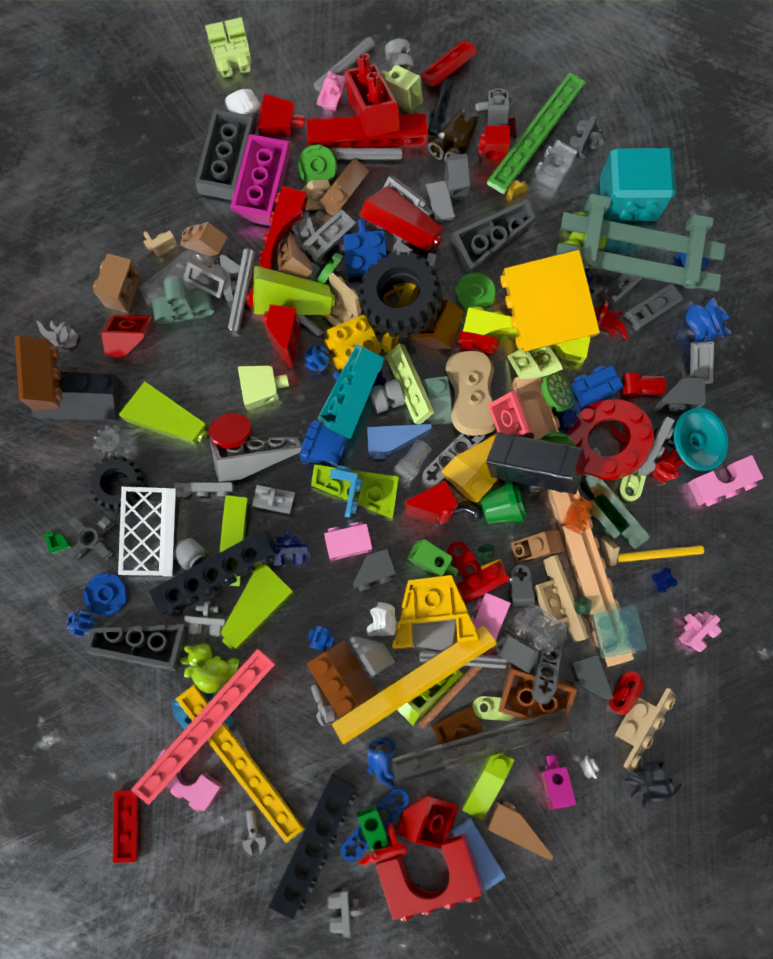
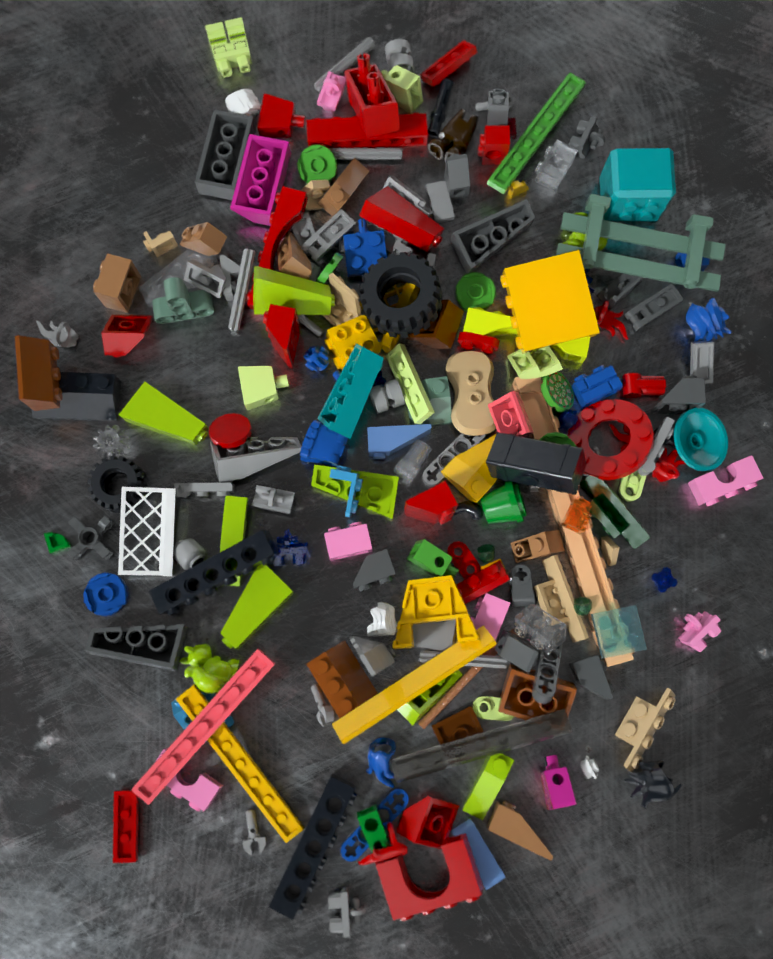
blue gear [66,609,94,638] -> none
light grey hips [185,599,229,636] -> none
blue gear [307,626,335,652] -> none
red plate [609,671,644,715] -> none
yellow bar [617,545,704,562] -> none

